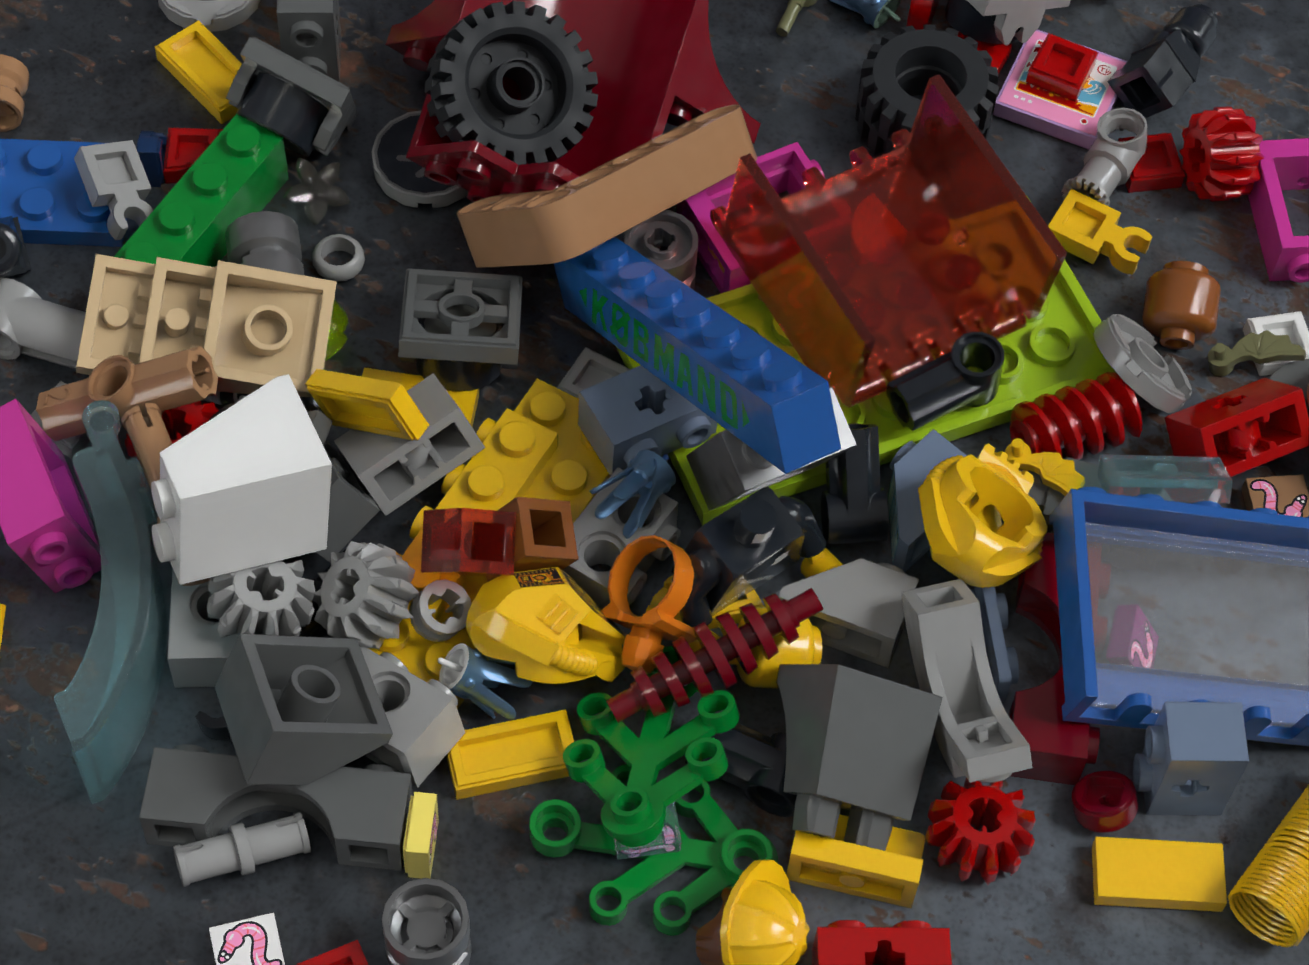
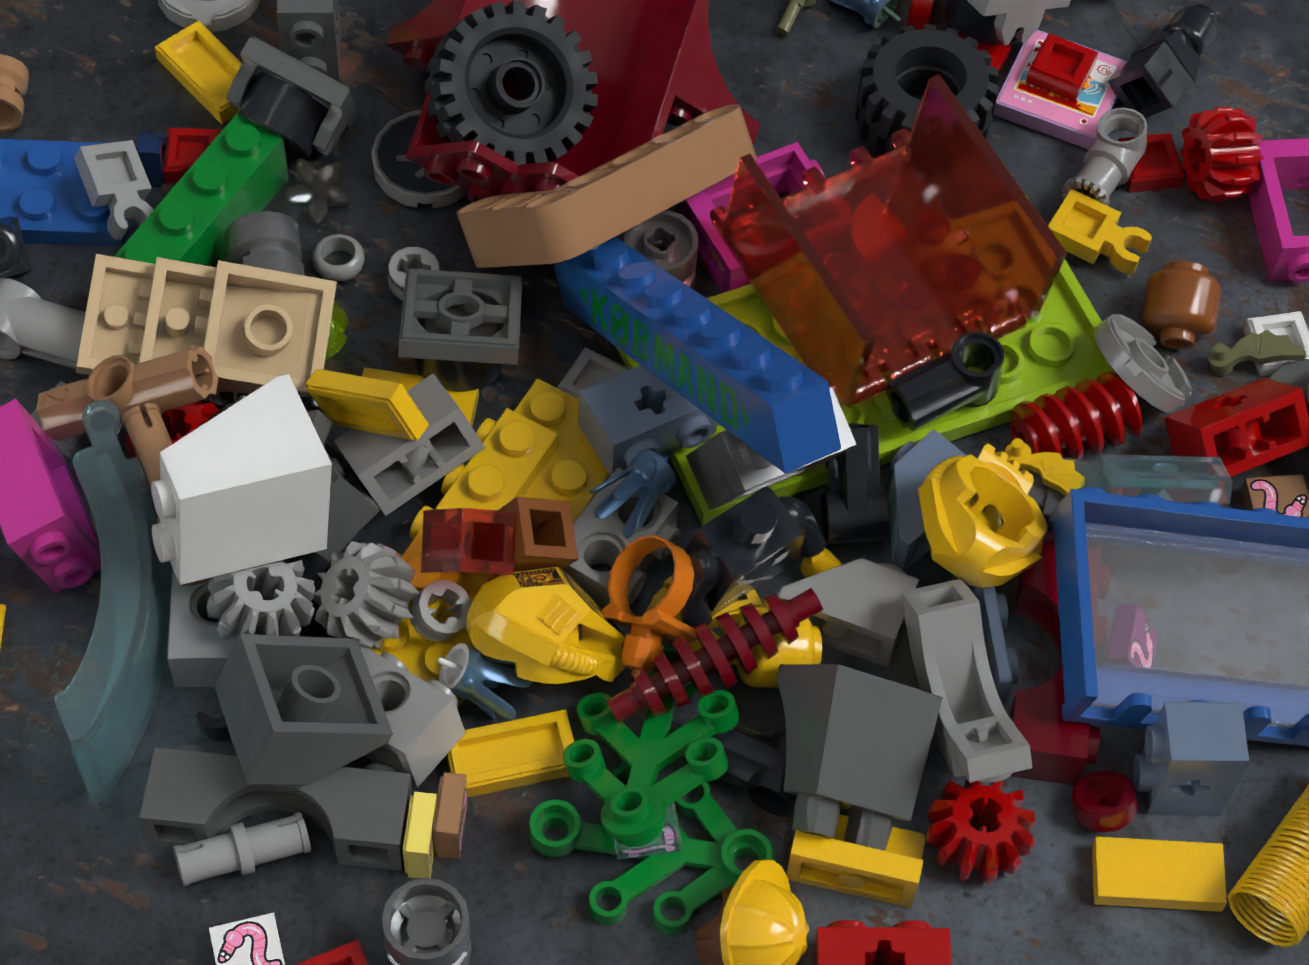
none -> light grey bush [388,247,439,301]
none -> medium nougat tile [433,772,468,860]

